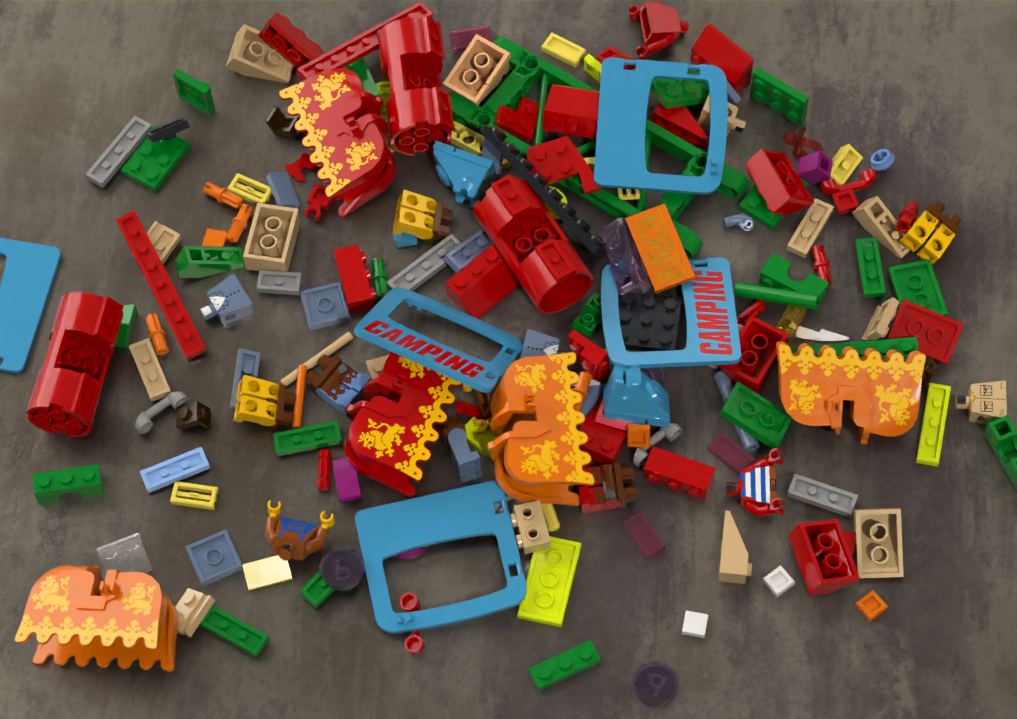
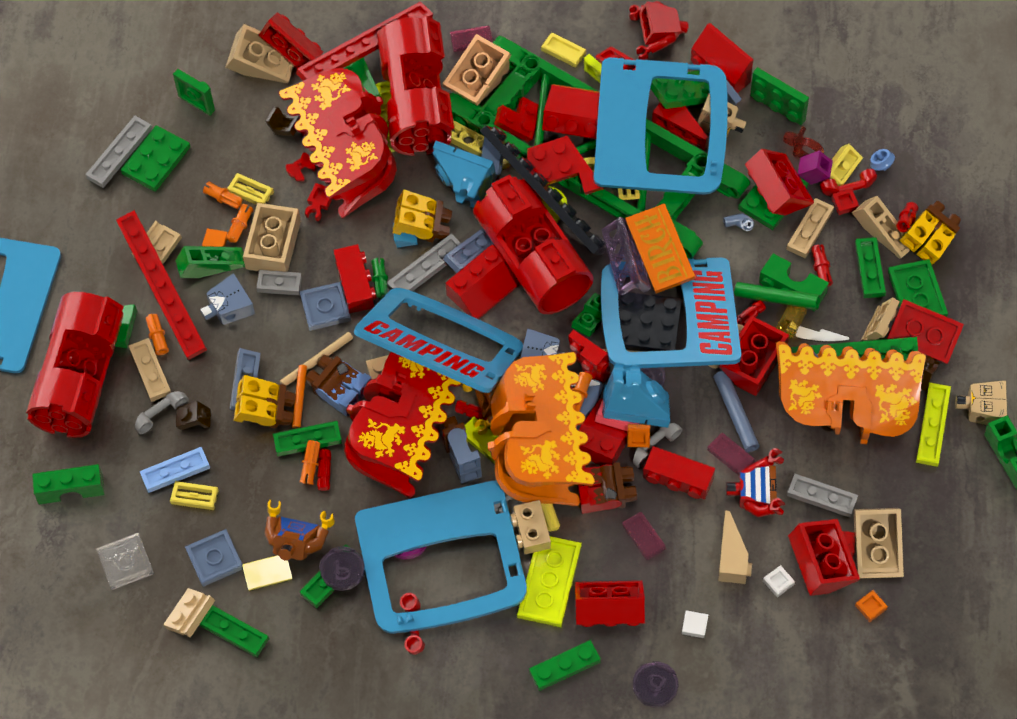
orange animal [14,565,179,672] -> none
black plate [146,118,190,143] -> none
sand blue tile [266,172,300,209] -> none
magenta slope [332,457,362,503] -> none
green plate [719,381,792,449] -> none
none -> orange axle [299,440,320,485]
none -> red slope [575,580,645,627]

